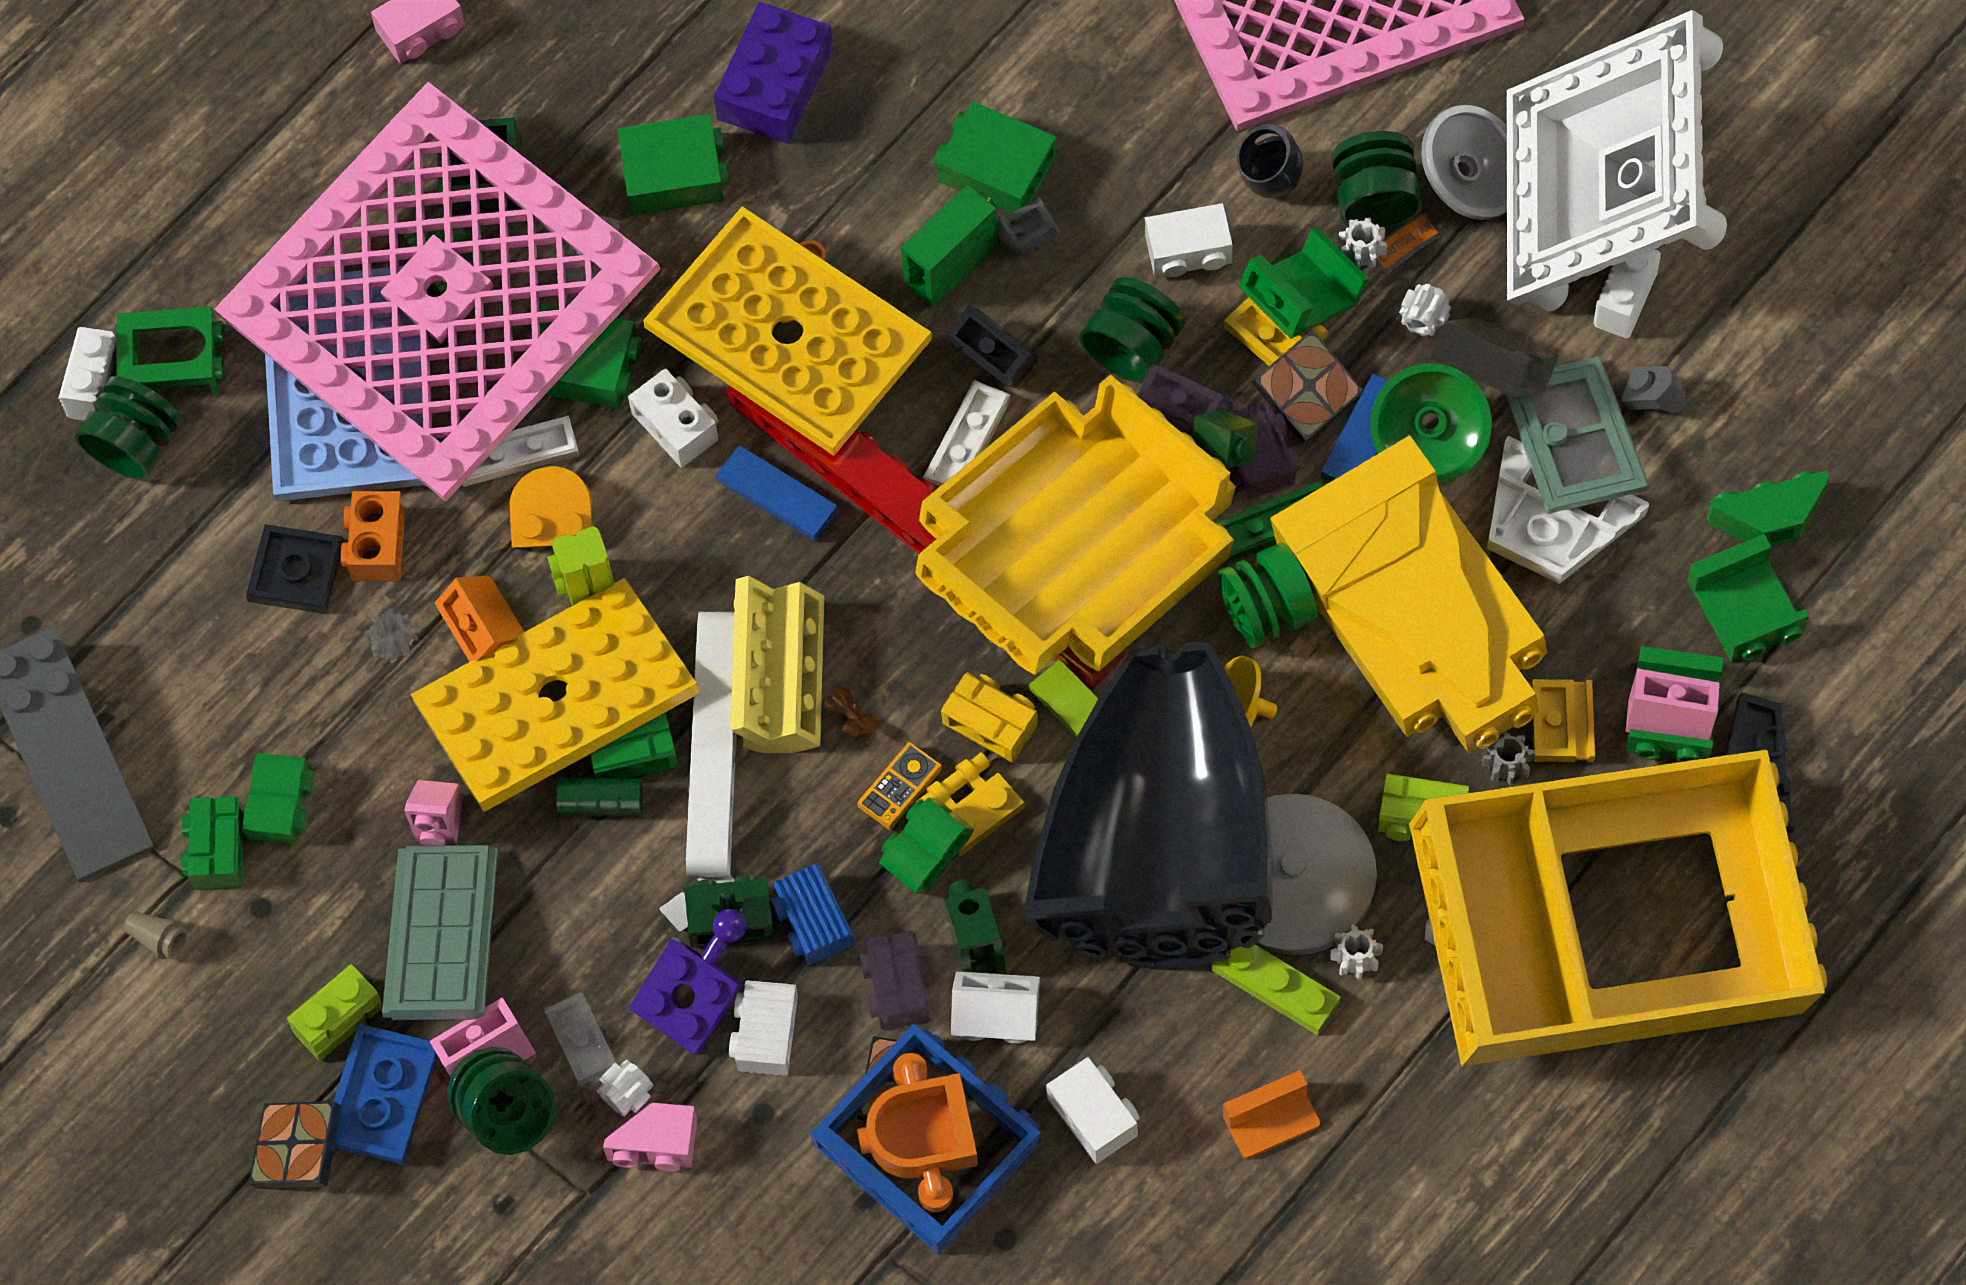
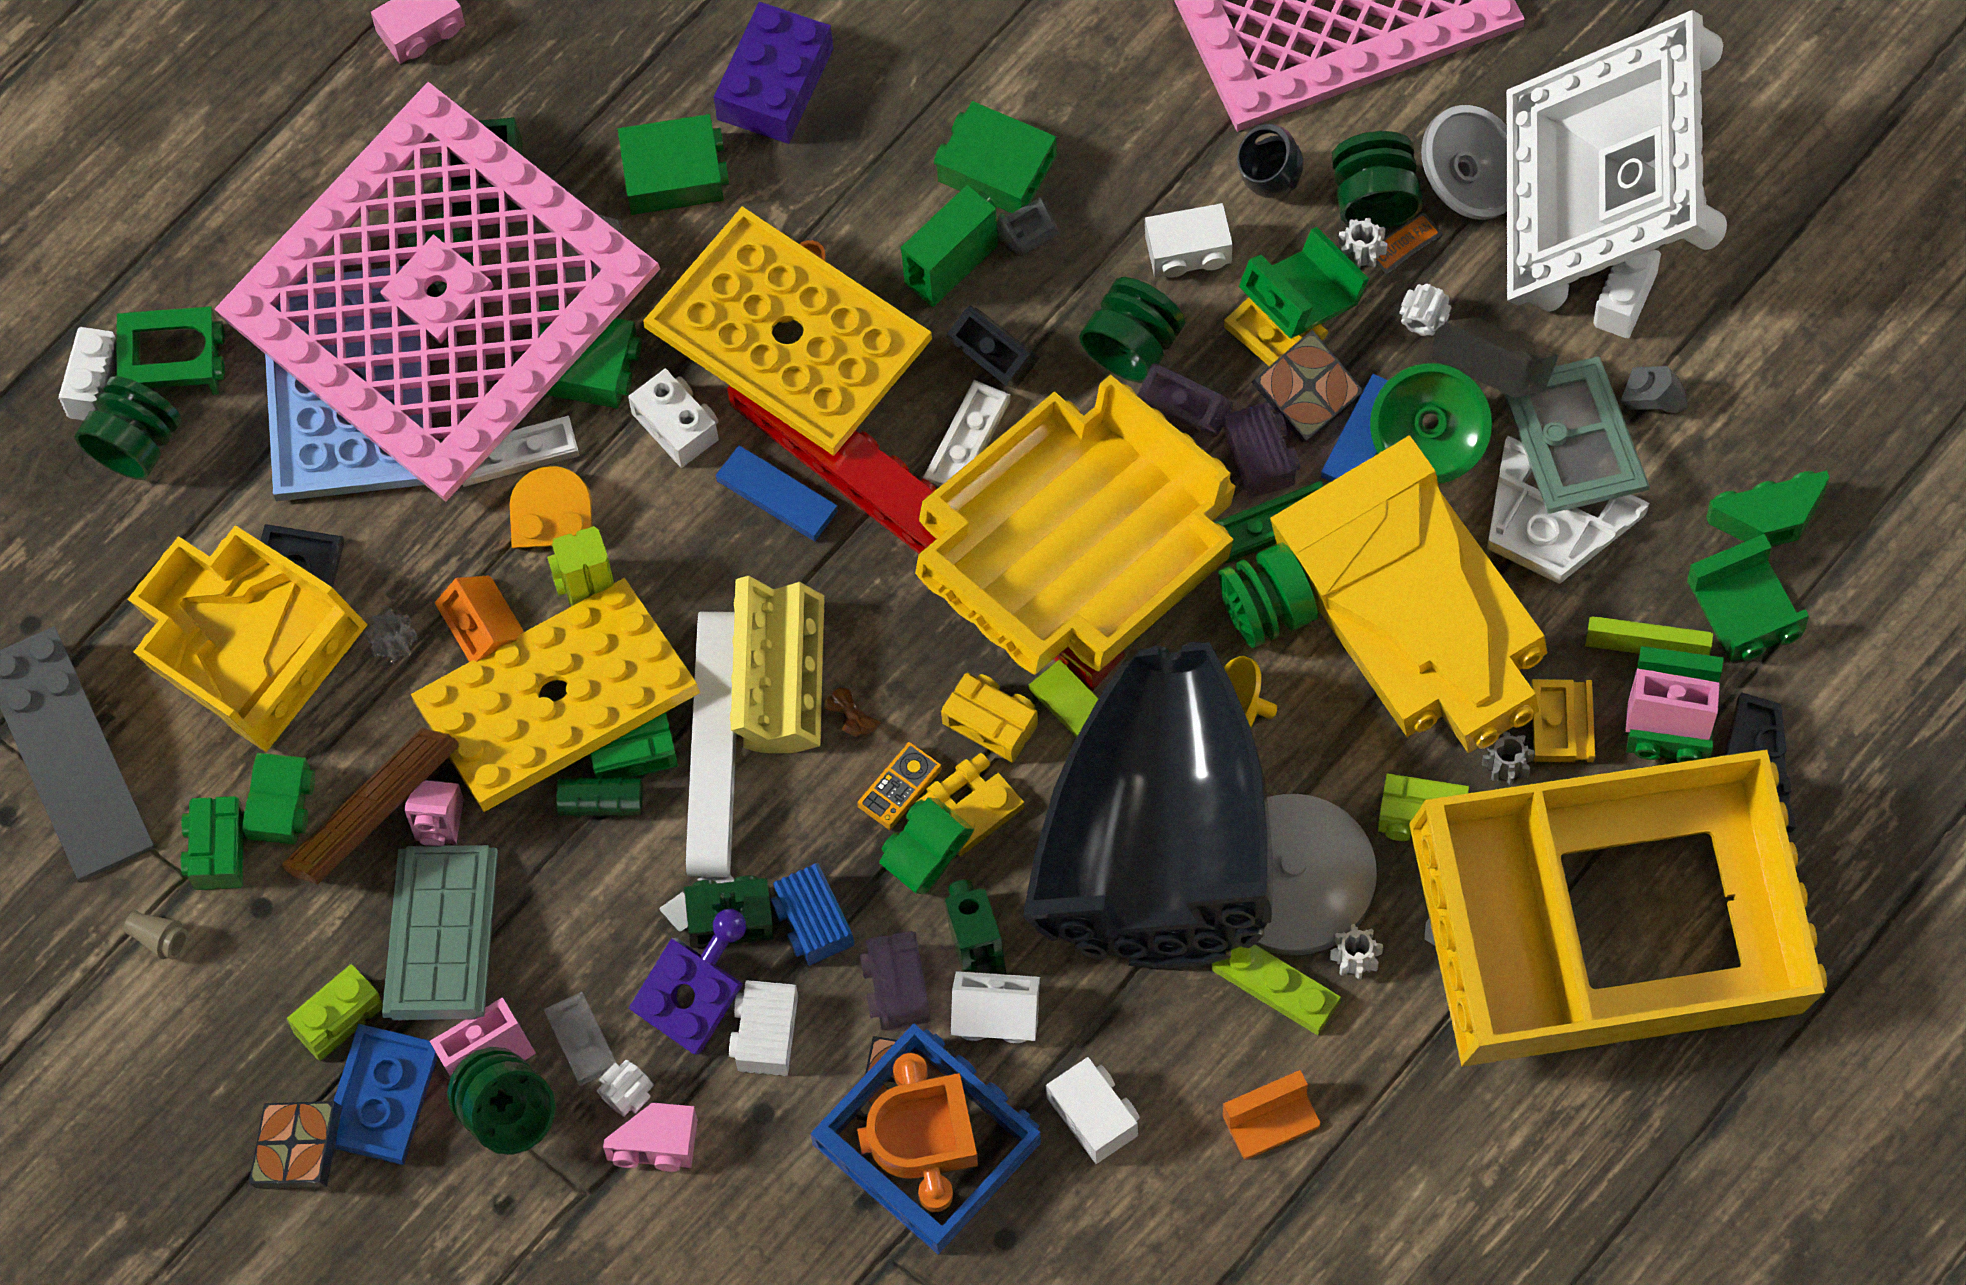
orange brick [341,491,406,581] -> none
dark green brick [1193,409,1258,469] -> none
none -> yellow panel [128,525,368,752]
none -> reddish brown piece [281,728,459,885]
none -> lime tile [1585,616,1713,656]

